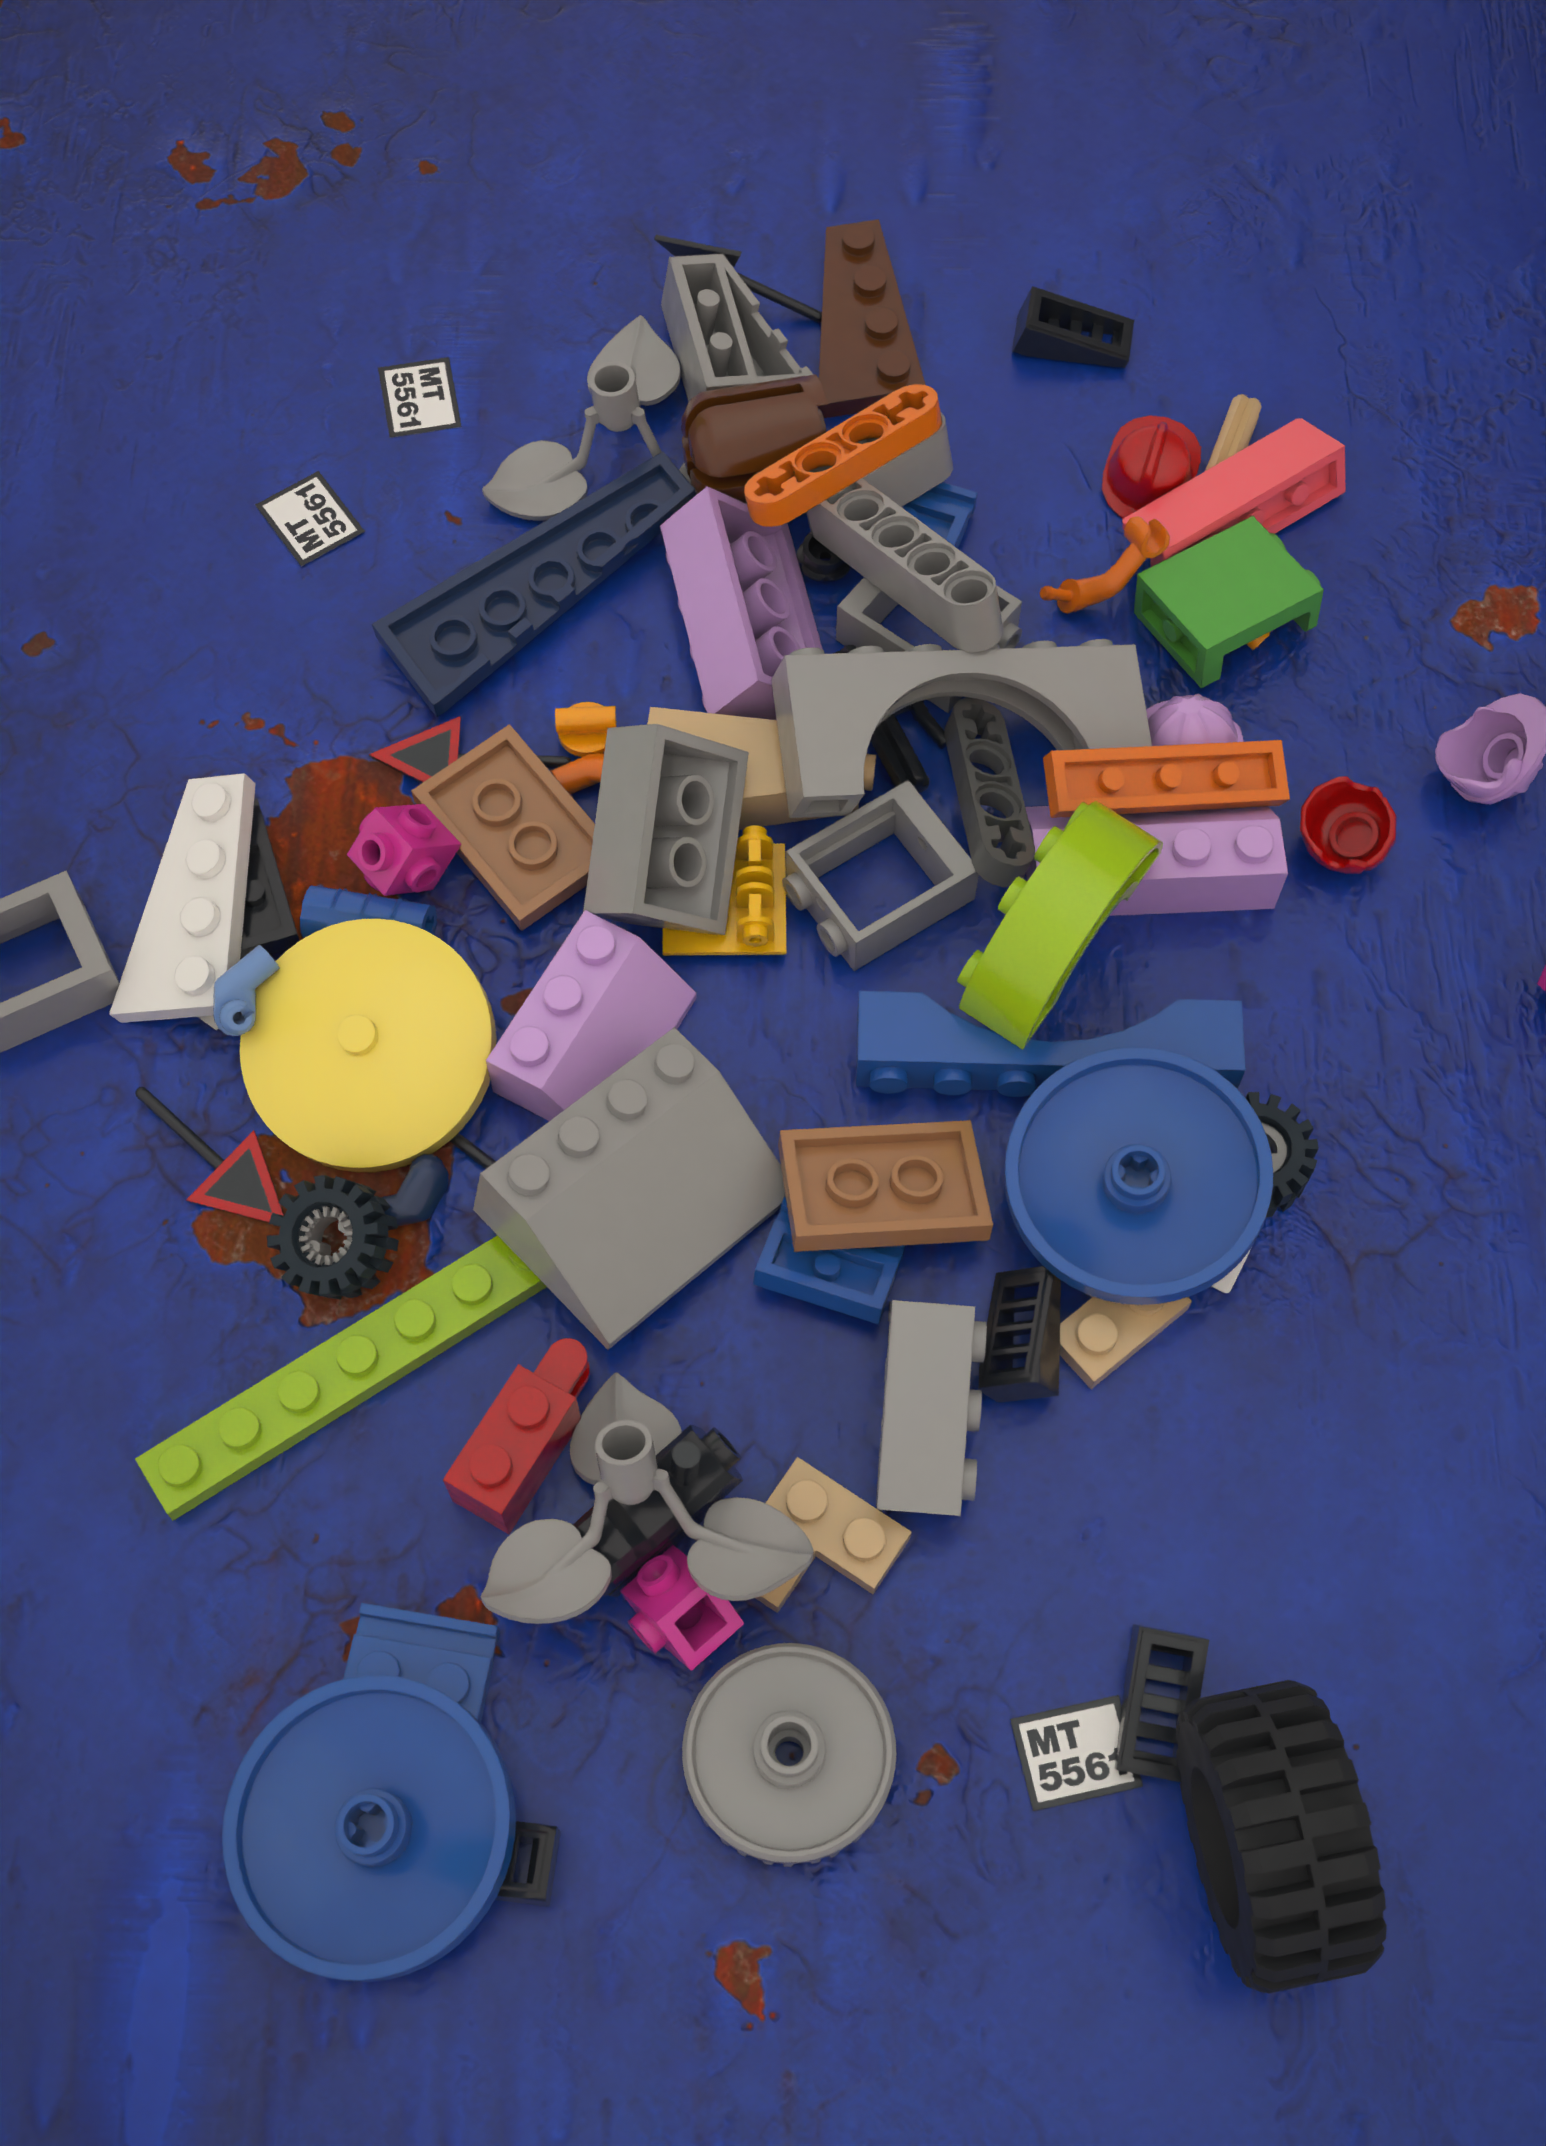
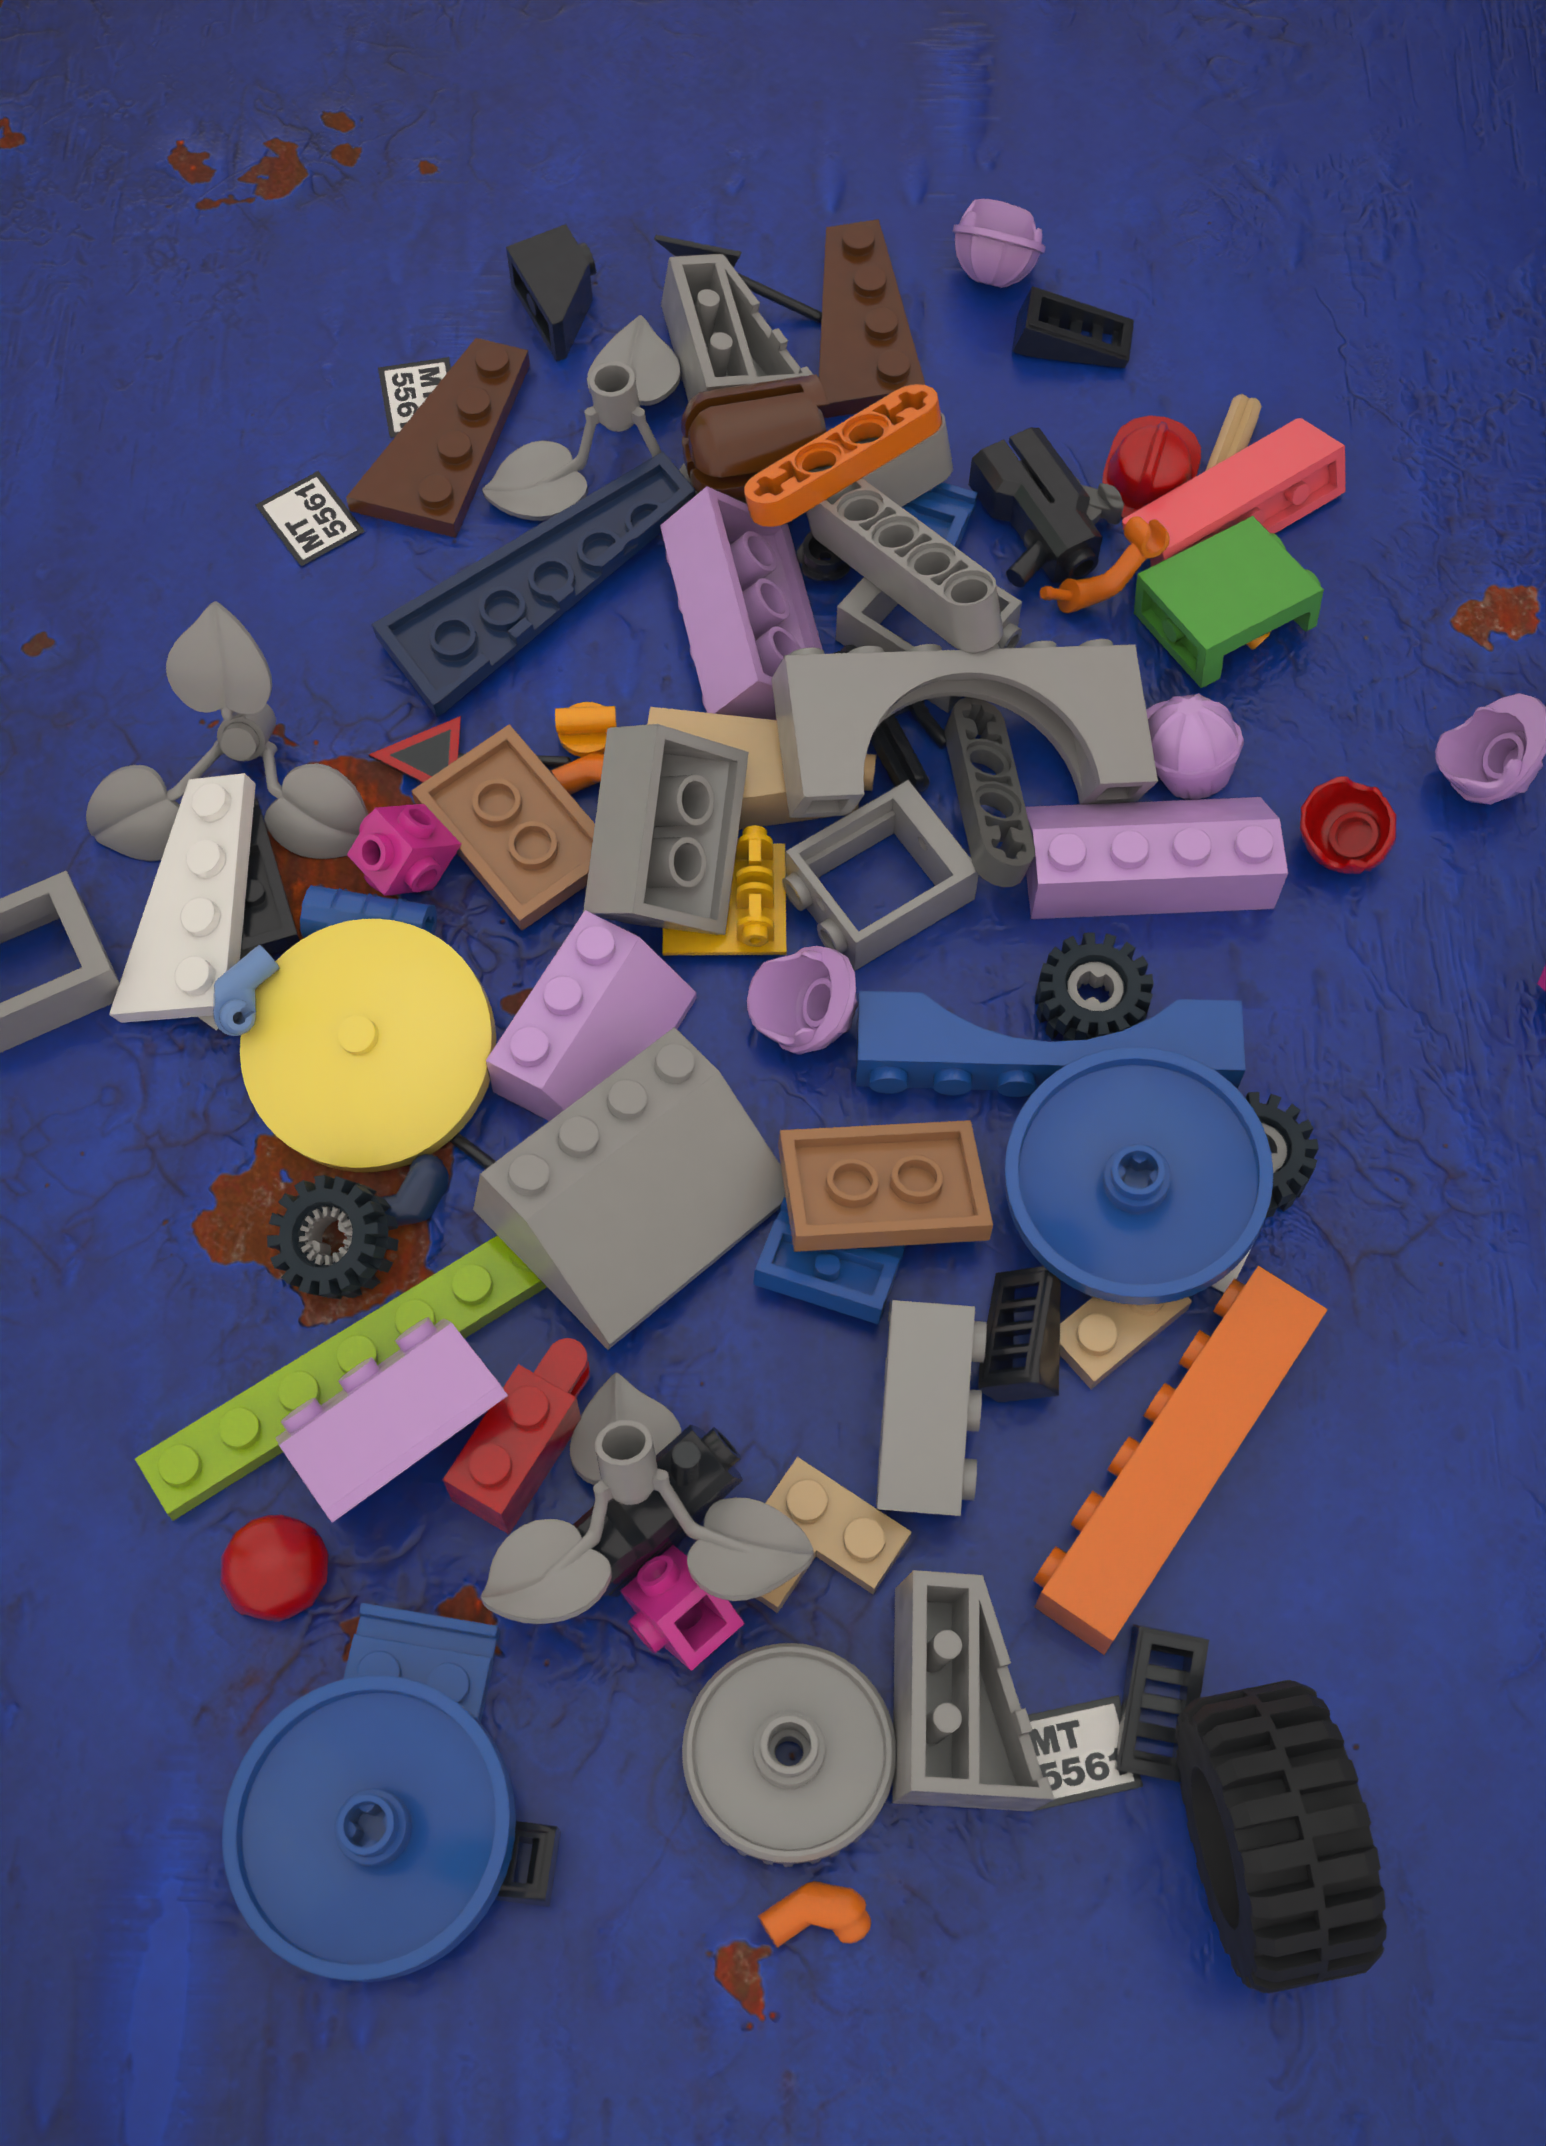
piece [135,1087,284,1223] -> none
lime brick [957,801,1163,1050] -> none
orange plate [1043,740,1290,818] -> none
none -> light grey plant [86,601,368,861]
none -> red hair [220,1515,328,1622]
none -> lavender slope [276,1317,508,1523]
none -> reddish brown wing [346,338,530,538]
none -> black slope [506,224,596,362]
none -> lavender piece [747,946,858,1054]
none -> orange arm [758,1881,871,1948]
none -> light grey wedge [892,1570,1055,1812]
none -> lavender piece [952,199,1046,288]
none -> black piece [969,427,1124,588]
none -> orange brick [1033,1265,1328,1655]
none -> black bush [1035,932,1154,1041]

